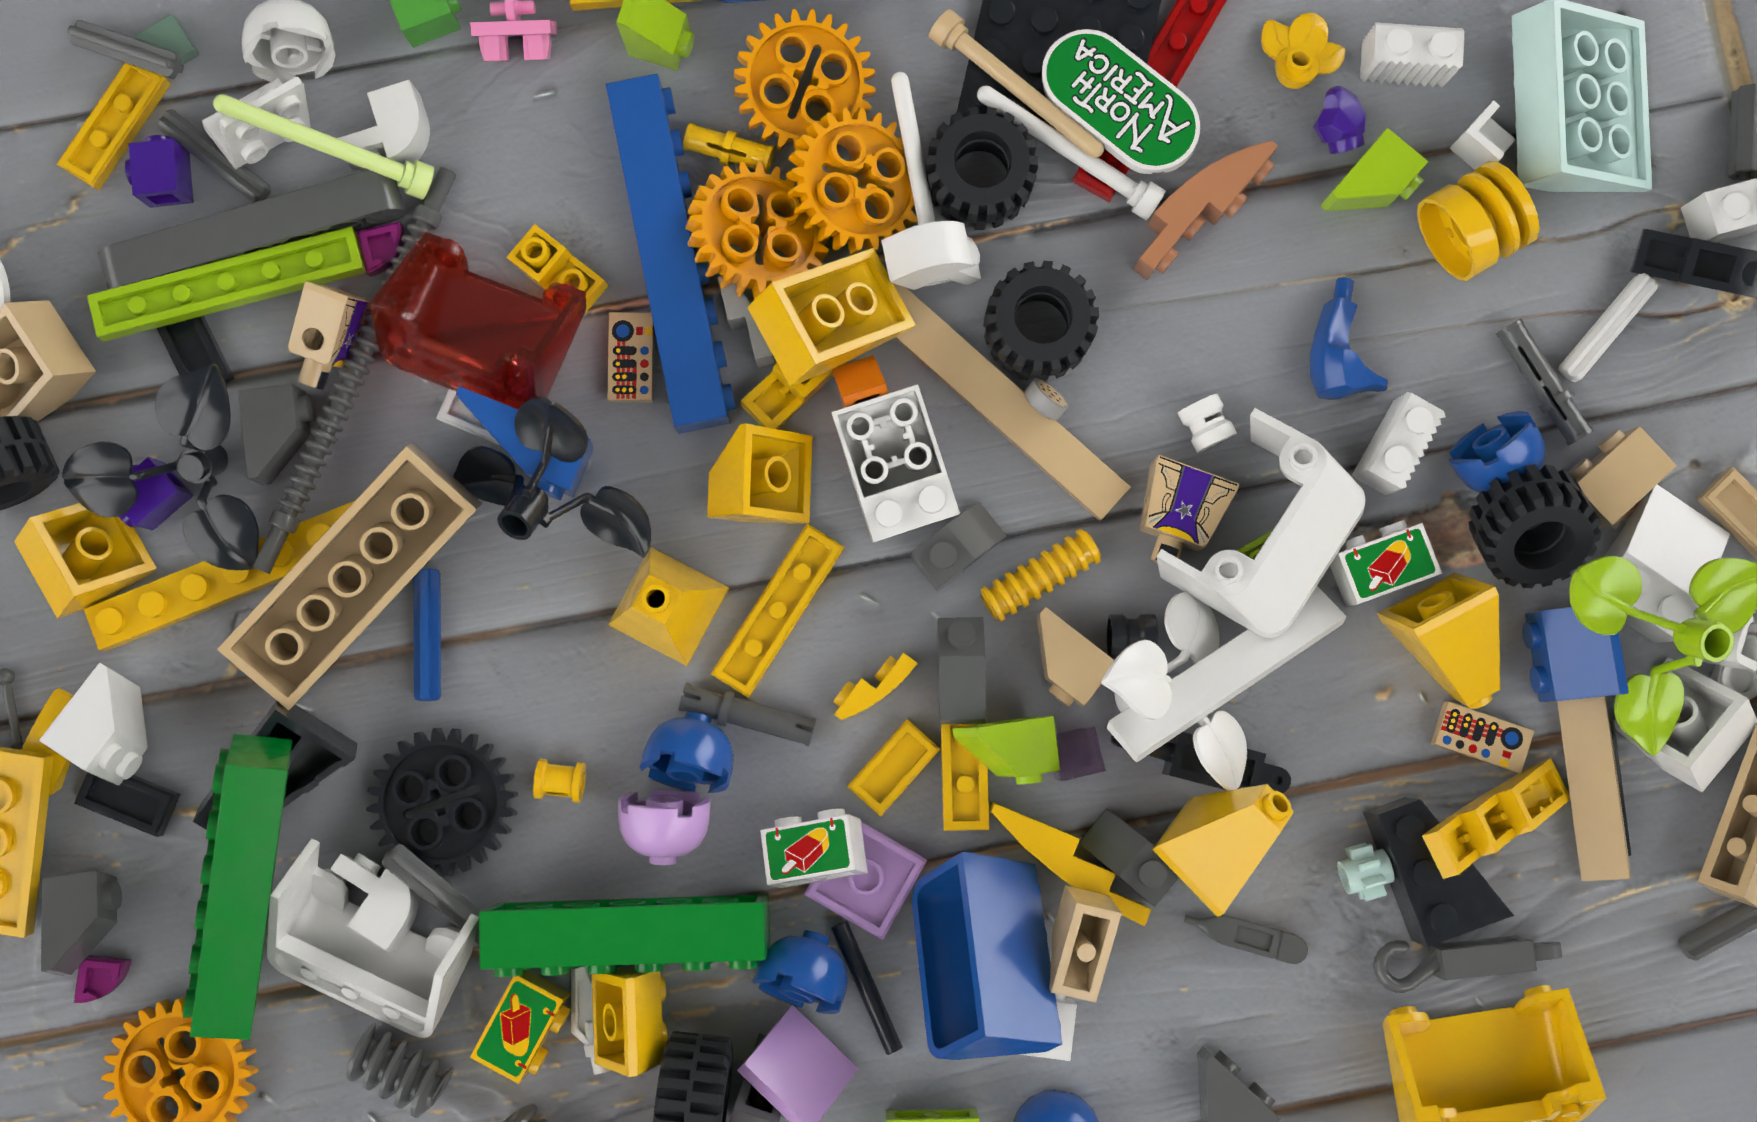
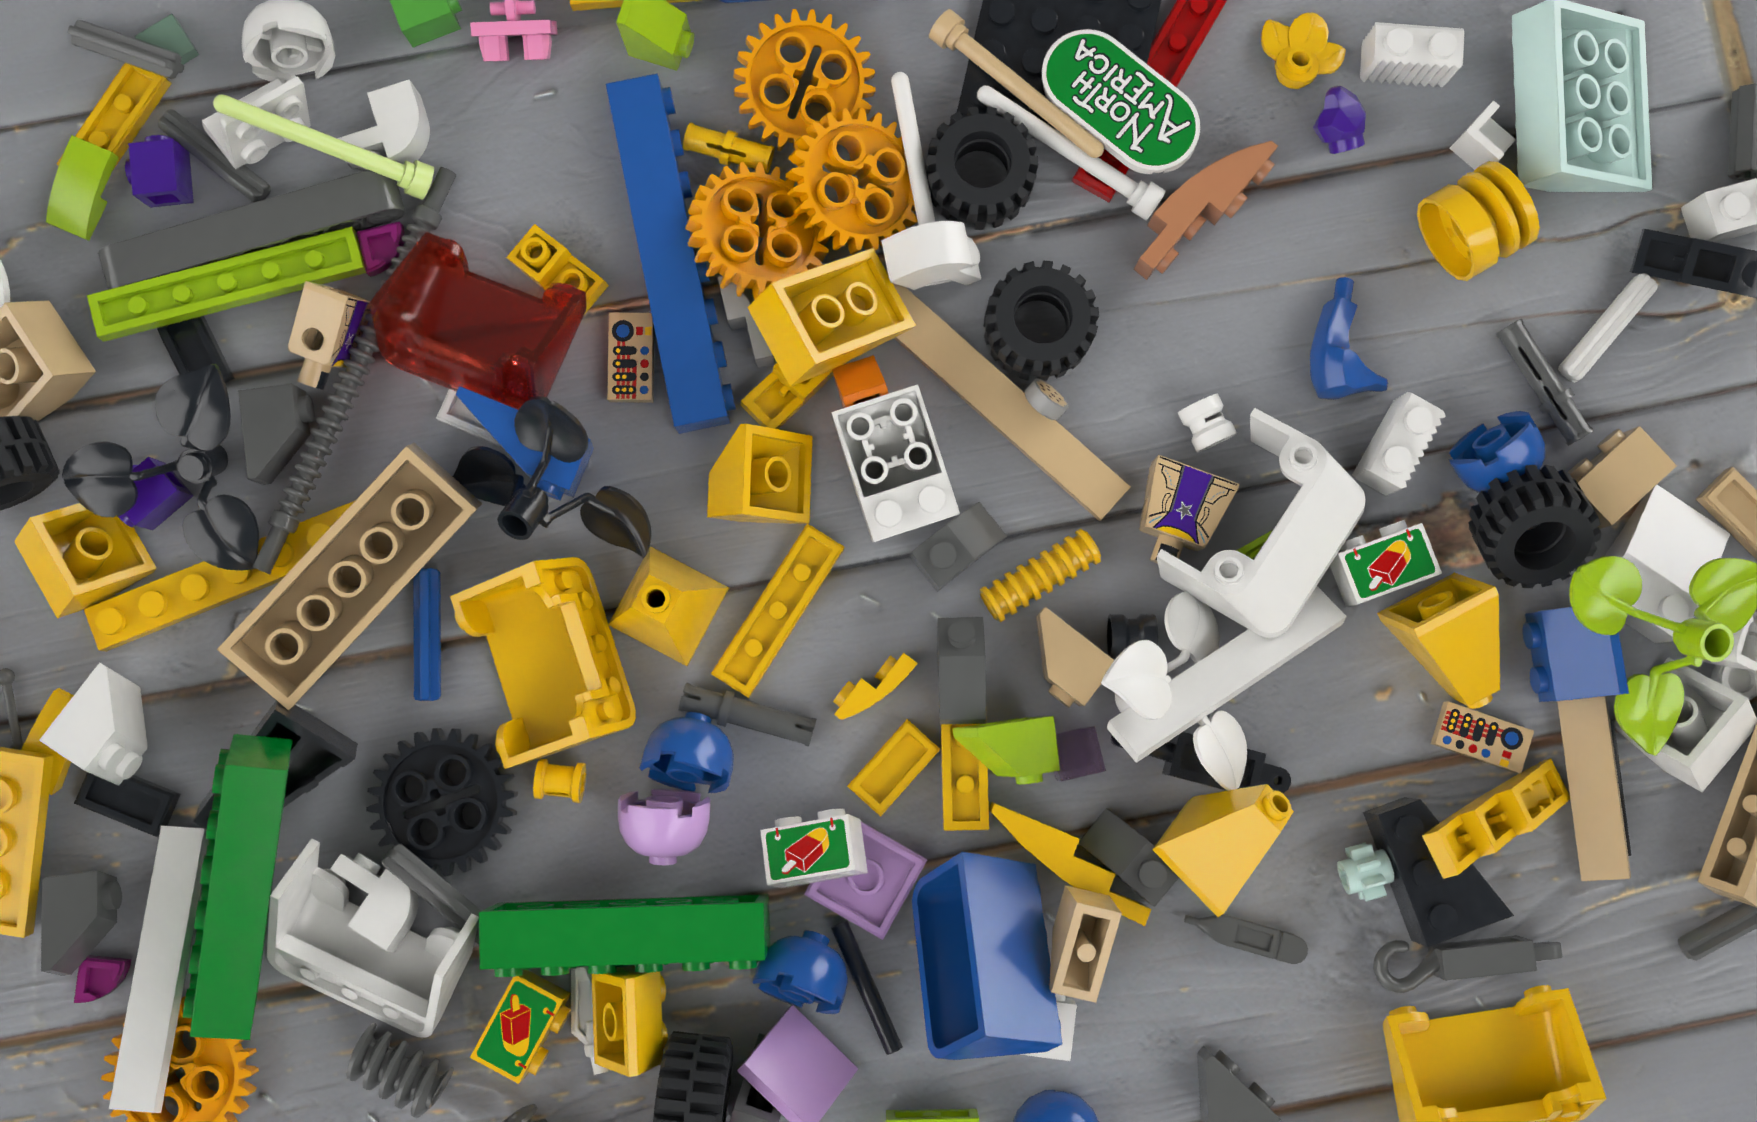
lime slope [1320,128,1429,211] -> none
none -> lime slope [46,135,119,241]
none -> white tile [109,826,209,1113]
none -> yellow windscreen [450,557,636,769]

